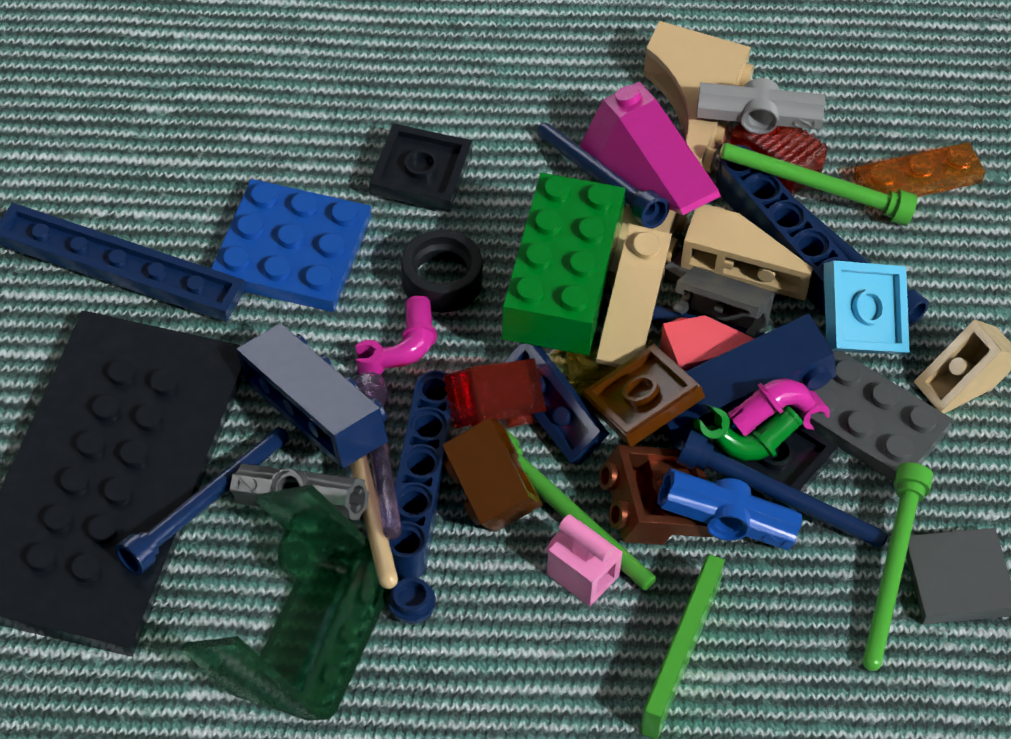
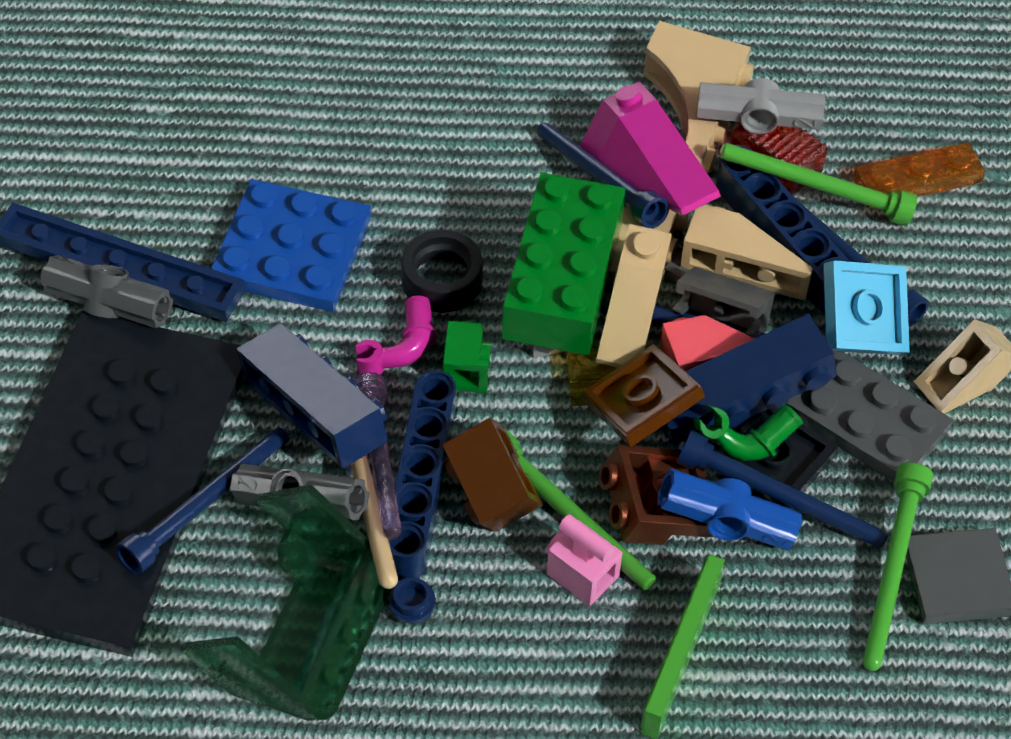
black plate [369,123,473,212] -> none
clear red brick [443,358,546,429] -> none
dark blue plate [498,343,610,465] -> none
dark pink piece [727,378,830,437] -> none
none -> dark grey piece [40,255,173,328]
none -> green brick [443,321,491,393]

